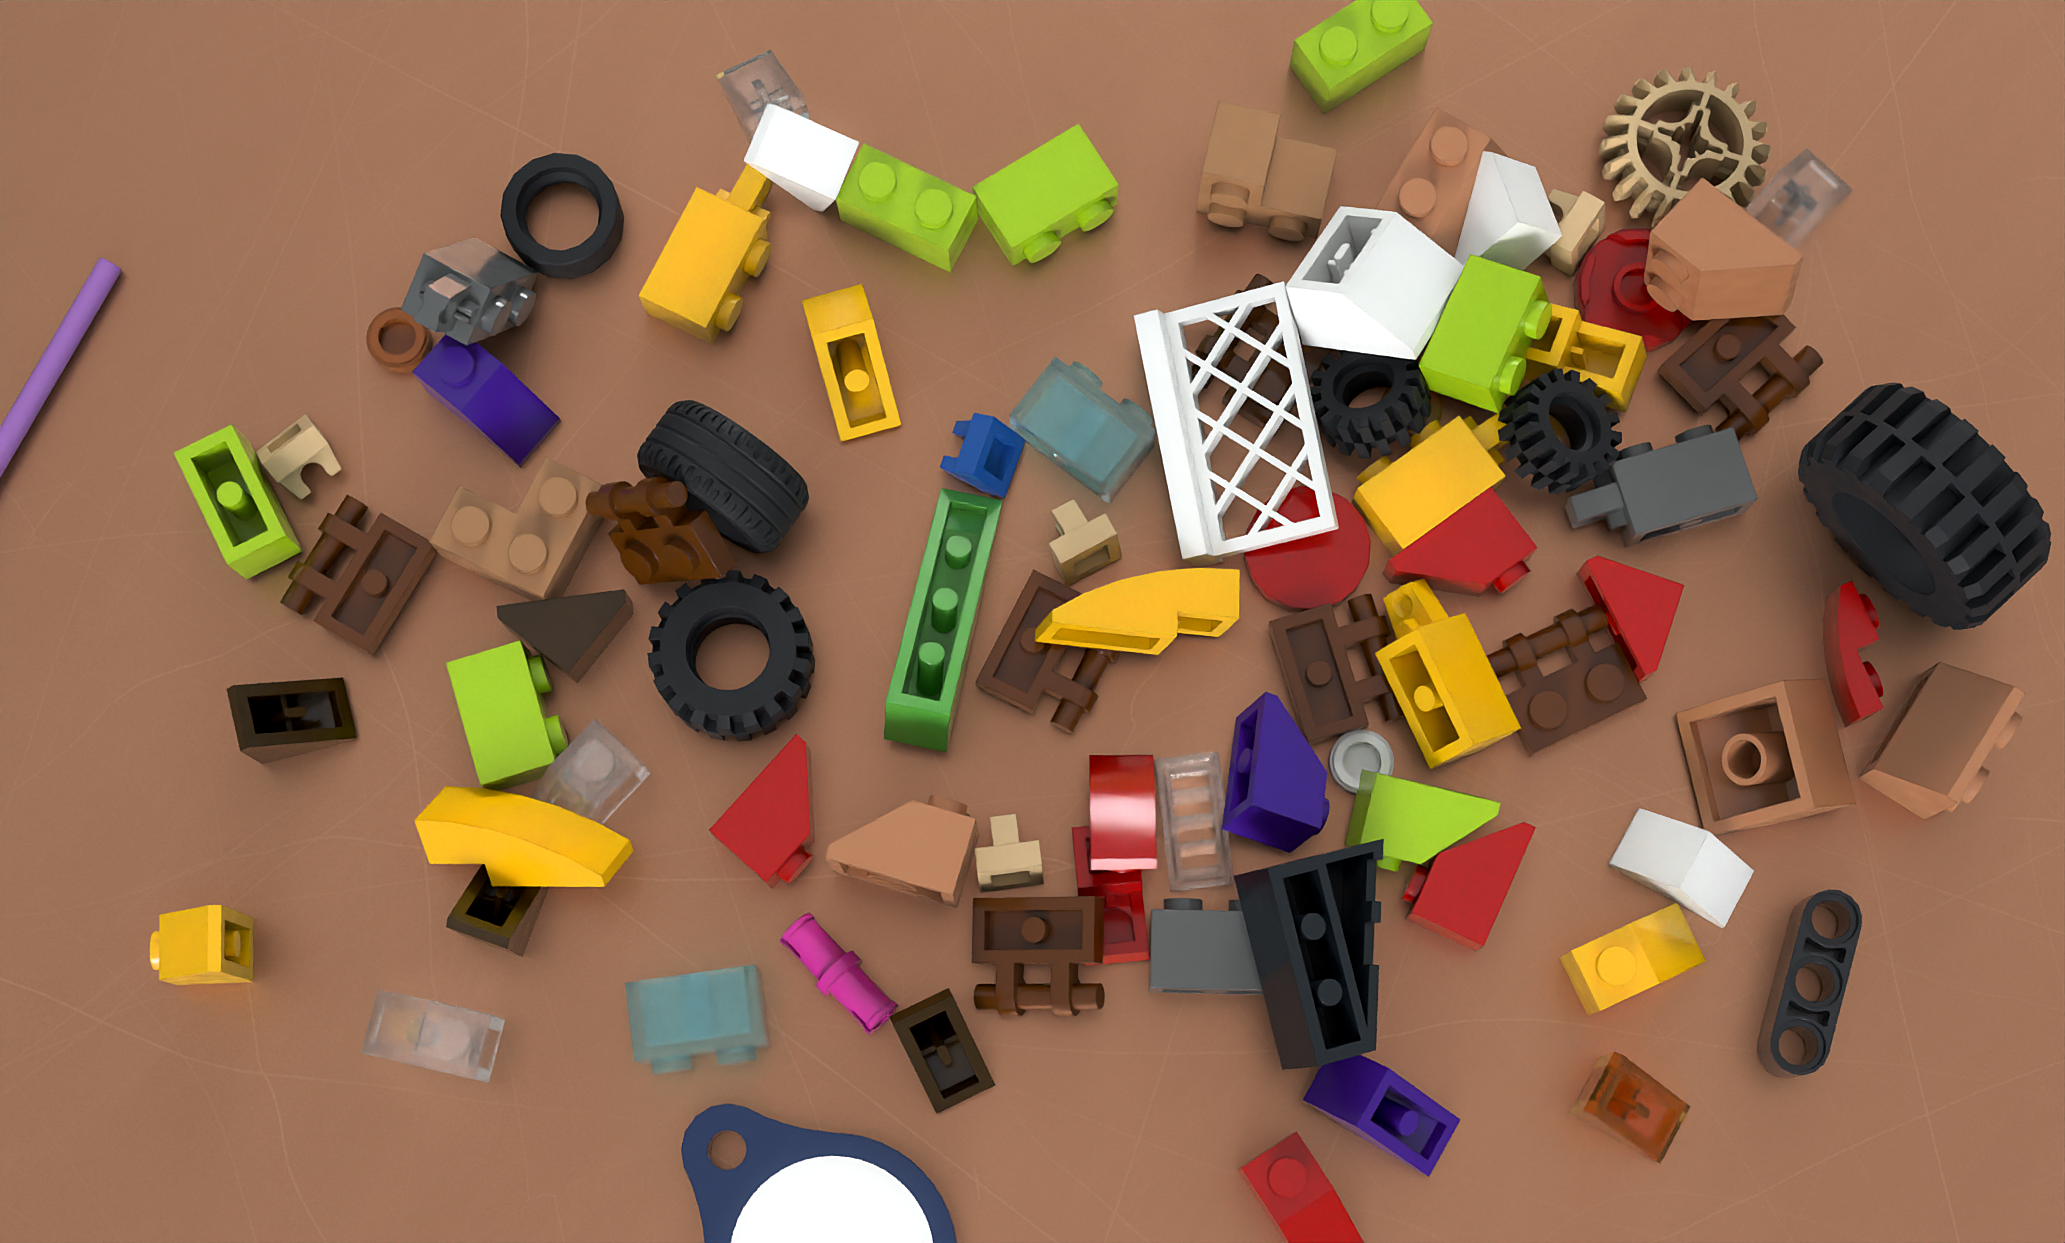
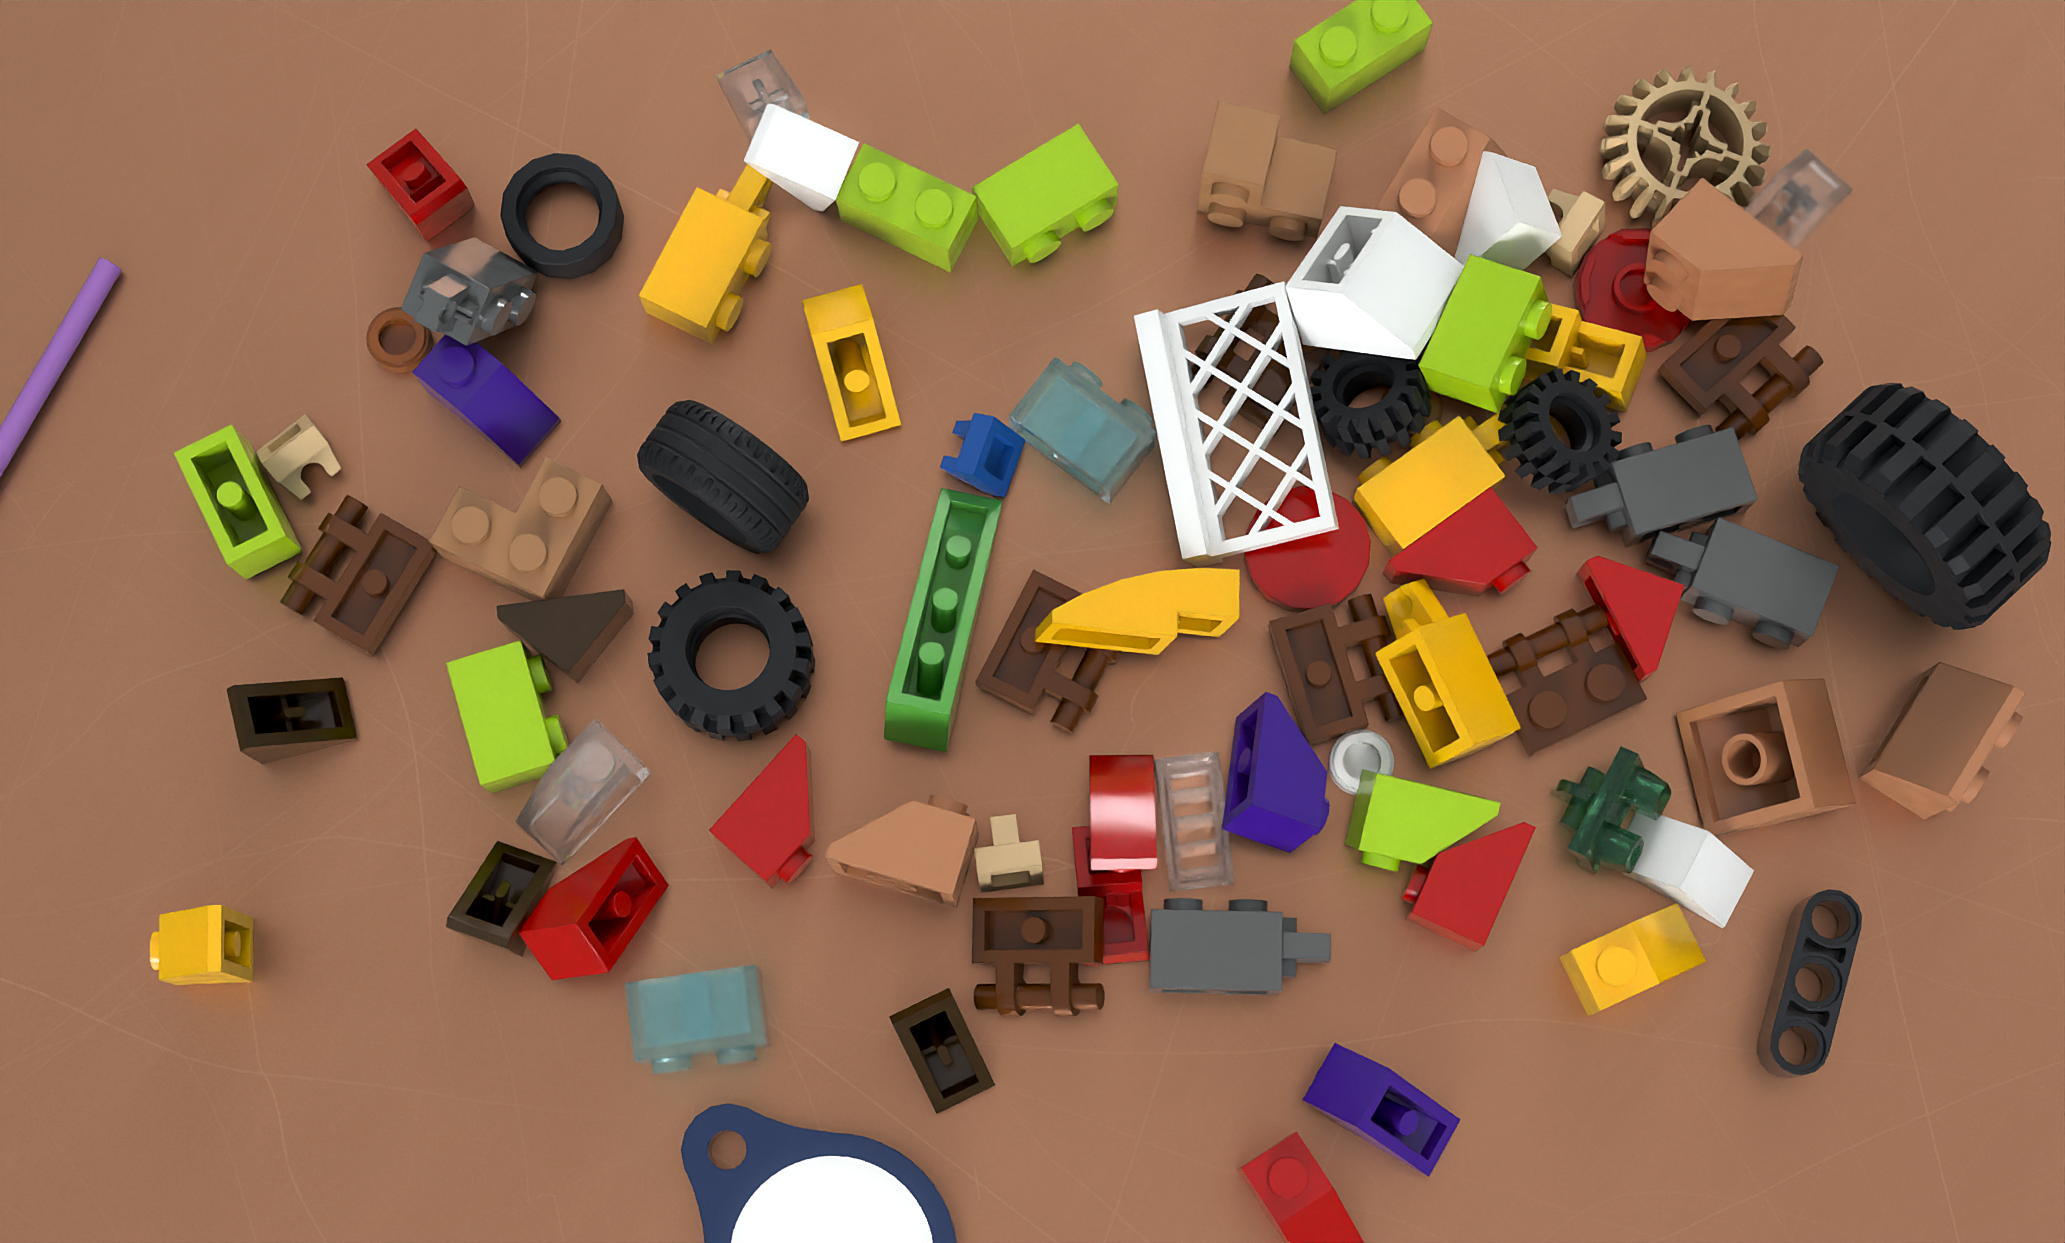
clear slope [361,990,505,1083] -> none
yellow slope [414,786,633,887] -> none
reddish brown plate [585,477,737,585] -> none
dark pink pin [779,913,899,1035] -> none
tan tile [1049,499,1122,586] -> none
black wedge [1234,839,1384,1070] -> none
clear orange slope [1569,1052,1691,1164] -> none
red slope [1823,581,1884,728] -> none
none -> red slope [366,128,475,241]
none -> red slope [518,837,669,980]
none -> clear green hips [1554,746,1672,874]
none -> dark grey hinge [1645,517,1839,649]

